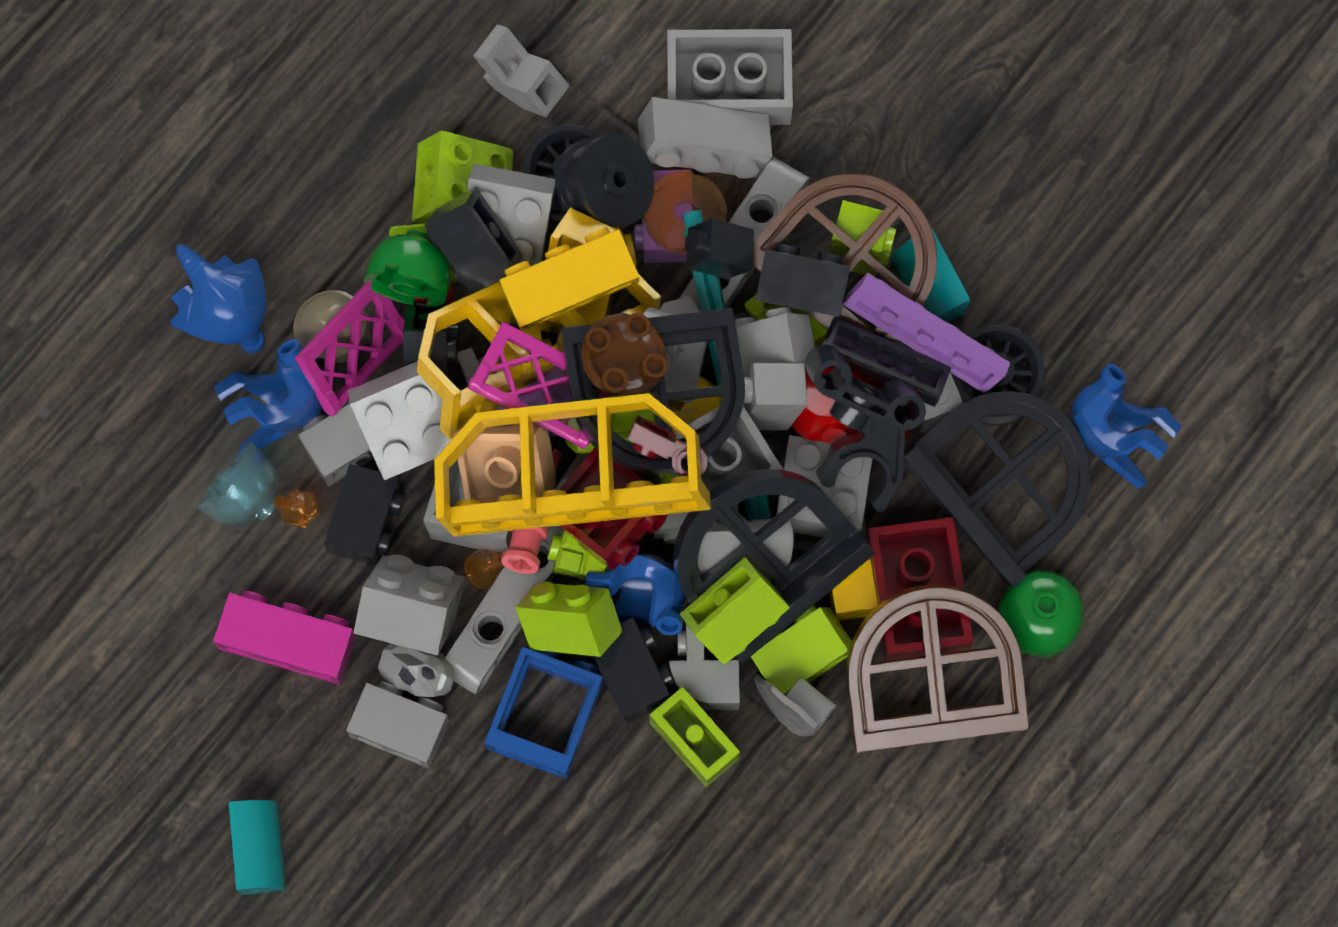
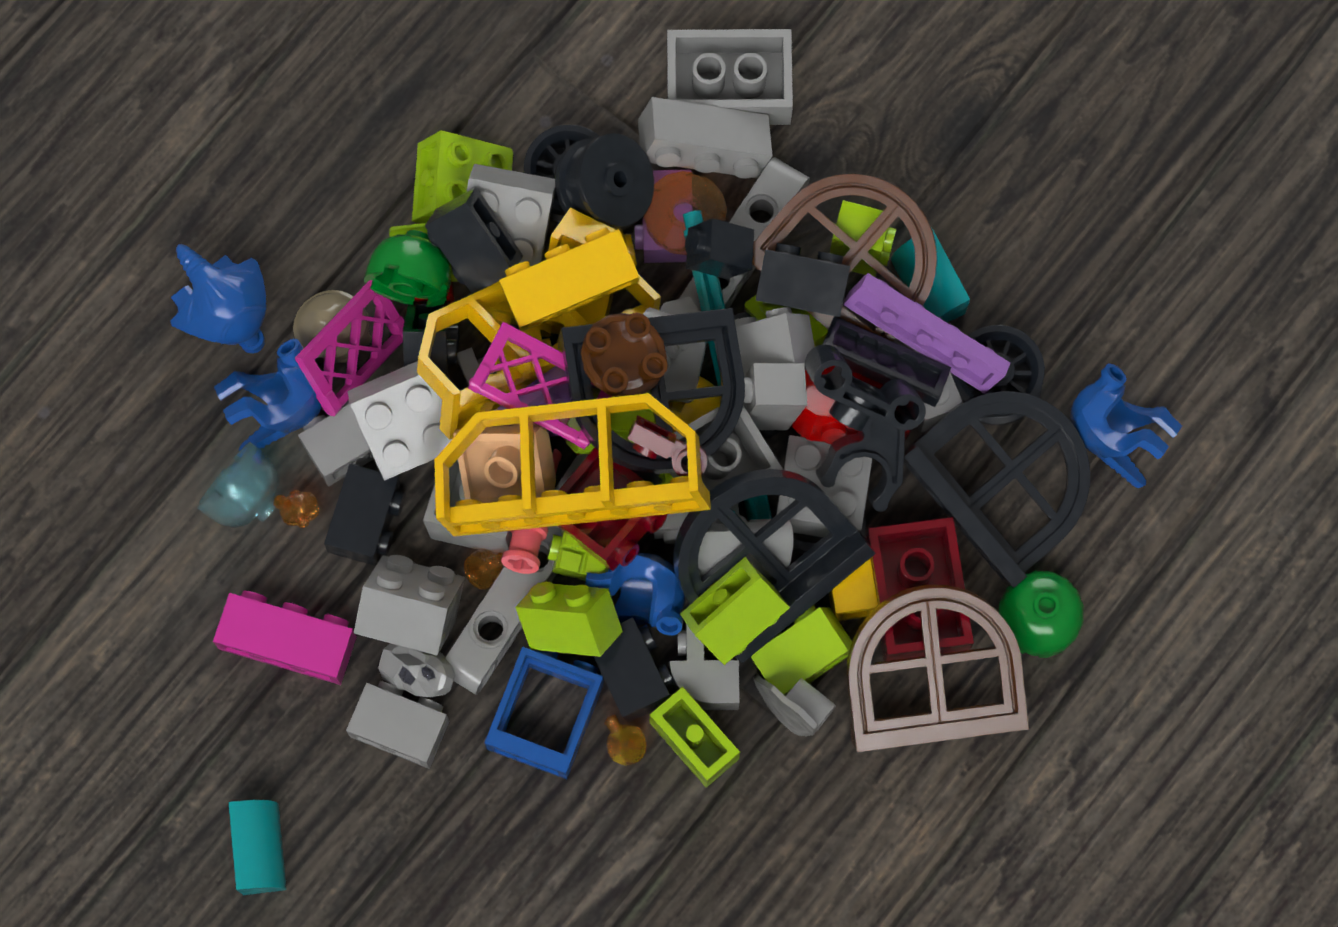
light grey brick [473,24,569,117] -> none
none -> clear orange piece [604,714,646,766]

